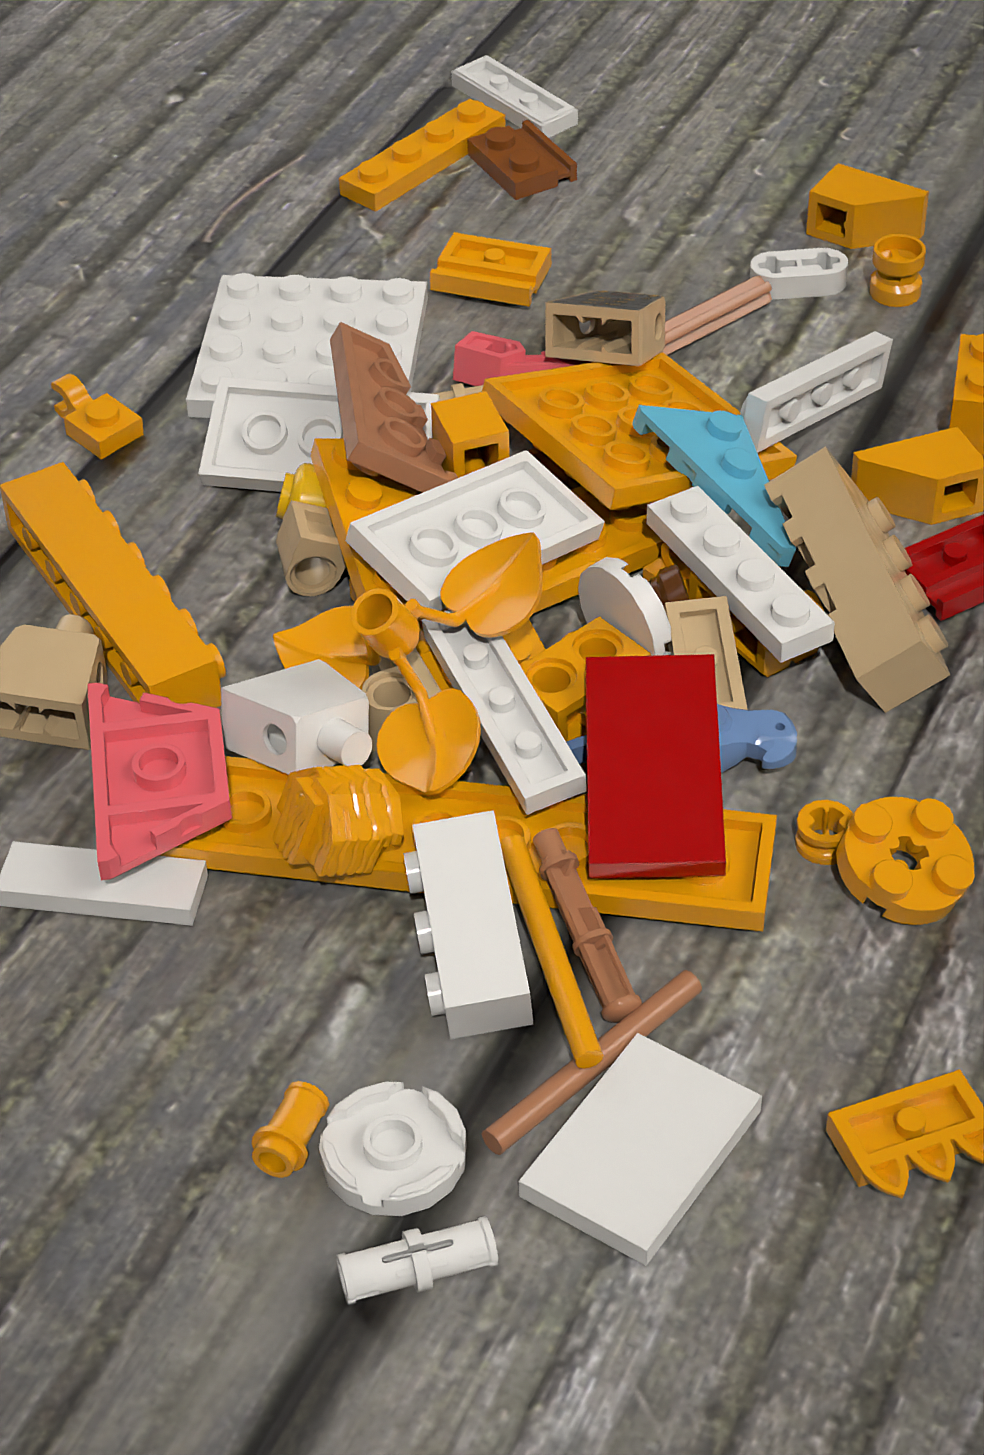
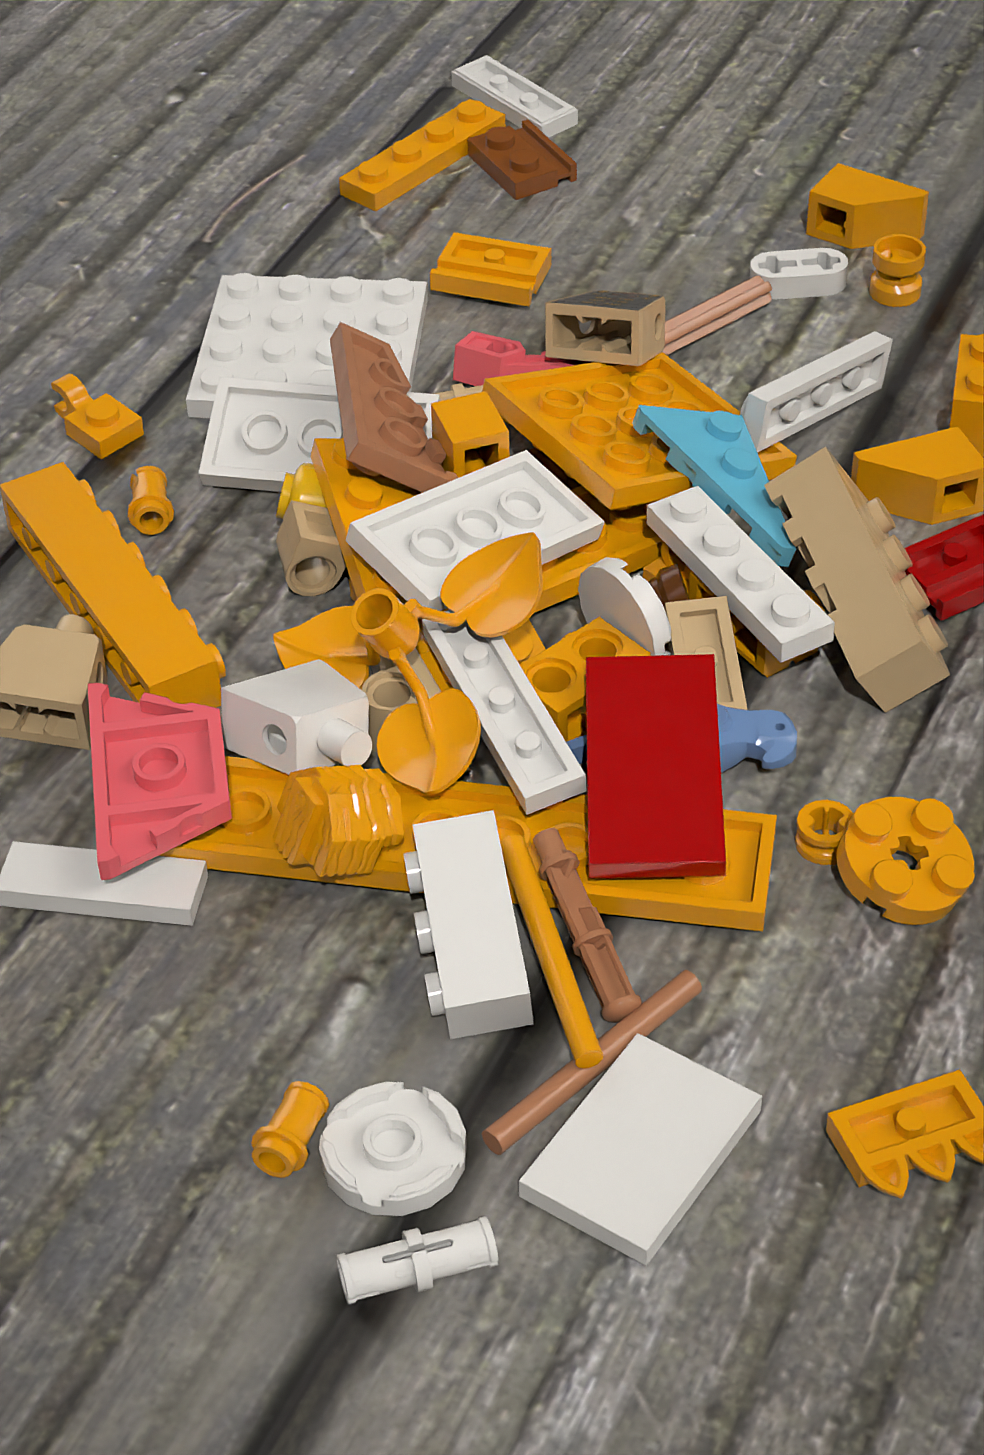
none -> light orange pin [128,466,174,535]

